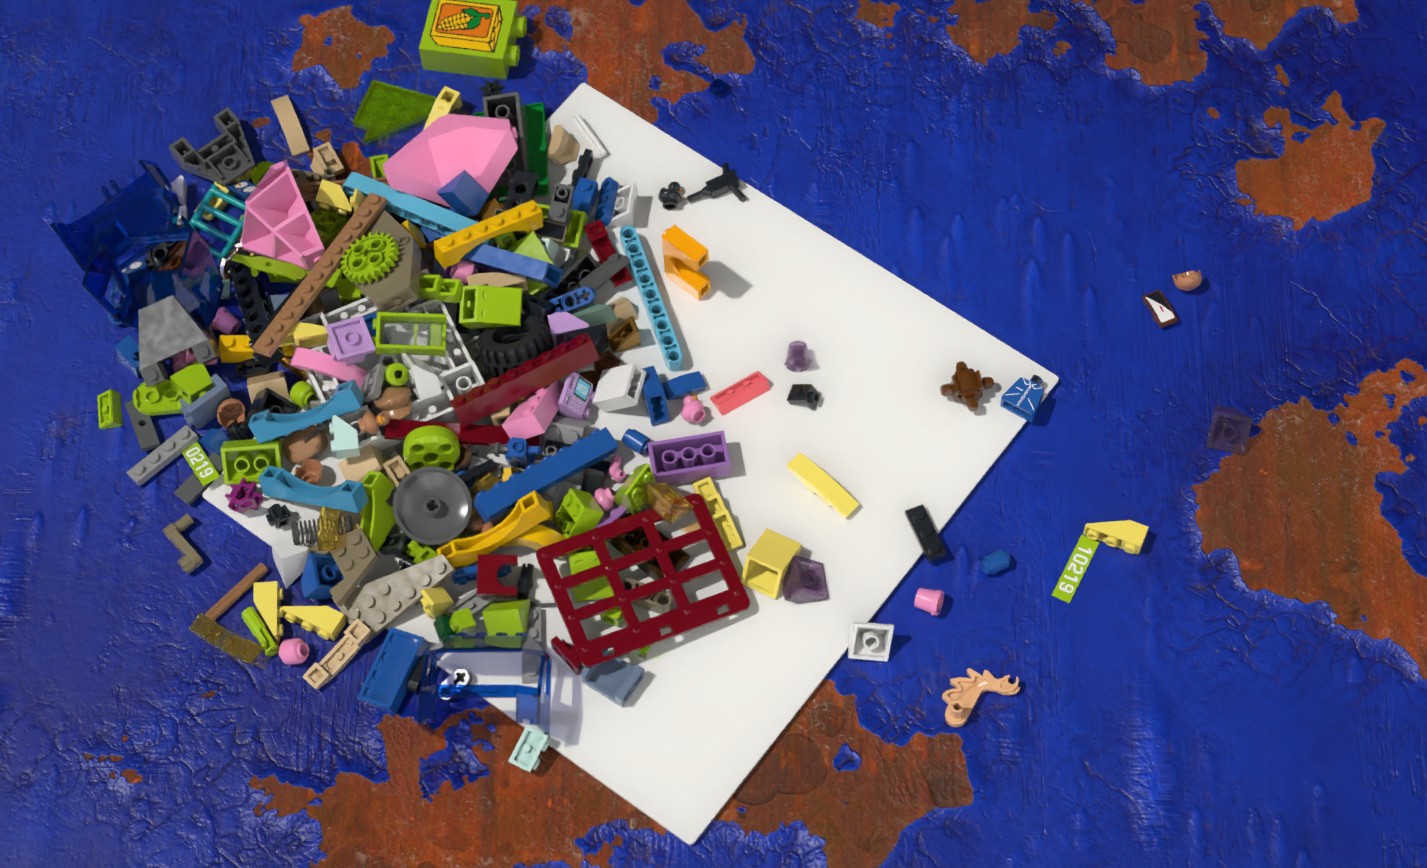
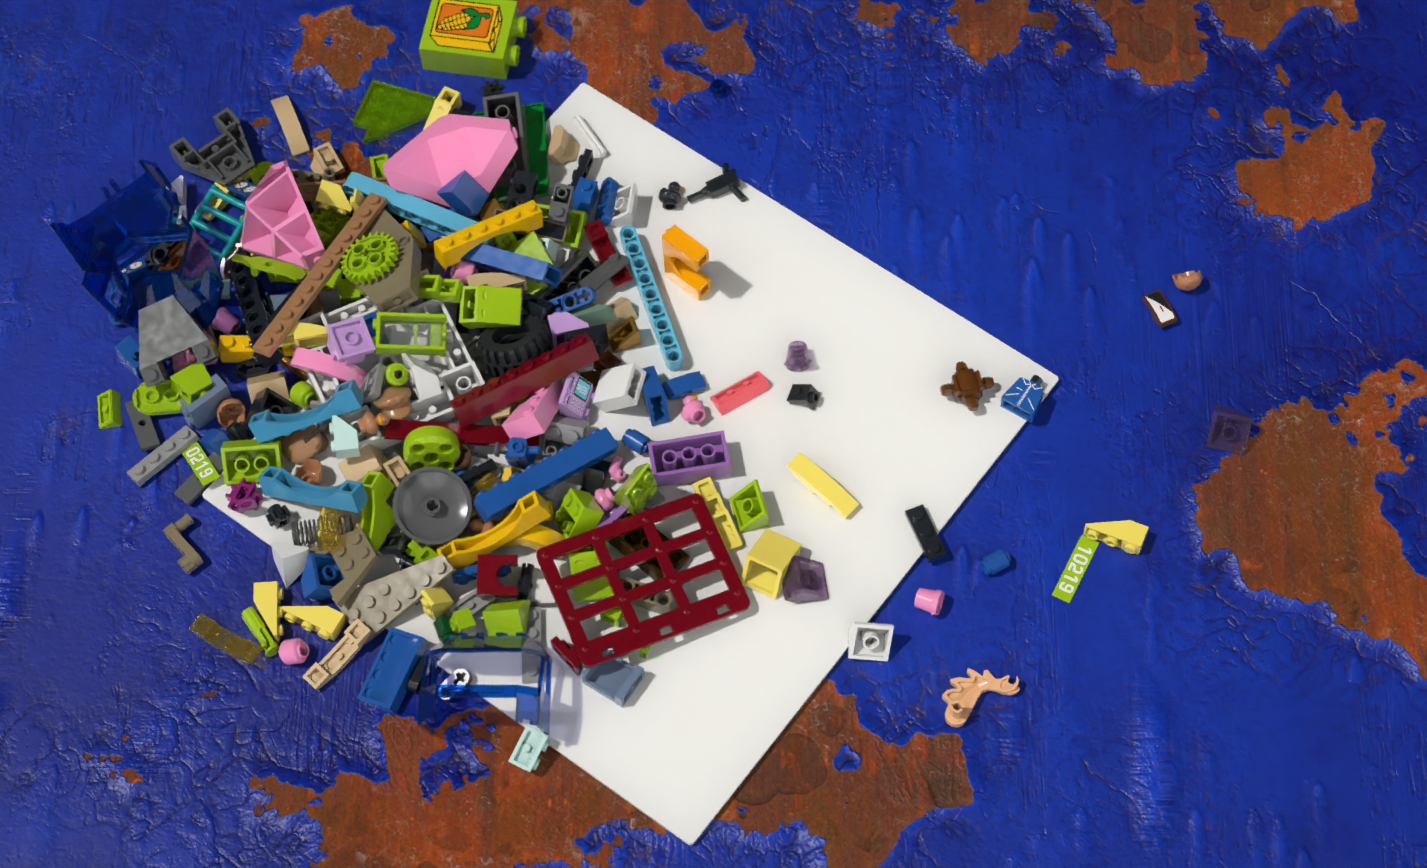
medium nougat axle [205,563,268,622] -> none
clear yellow slope [644,482,693,525] -> none
none -> lime slope [729,479,769,533]

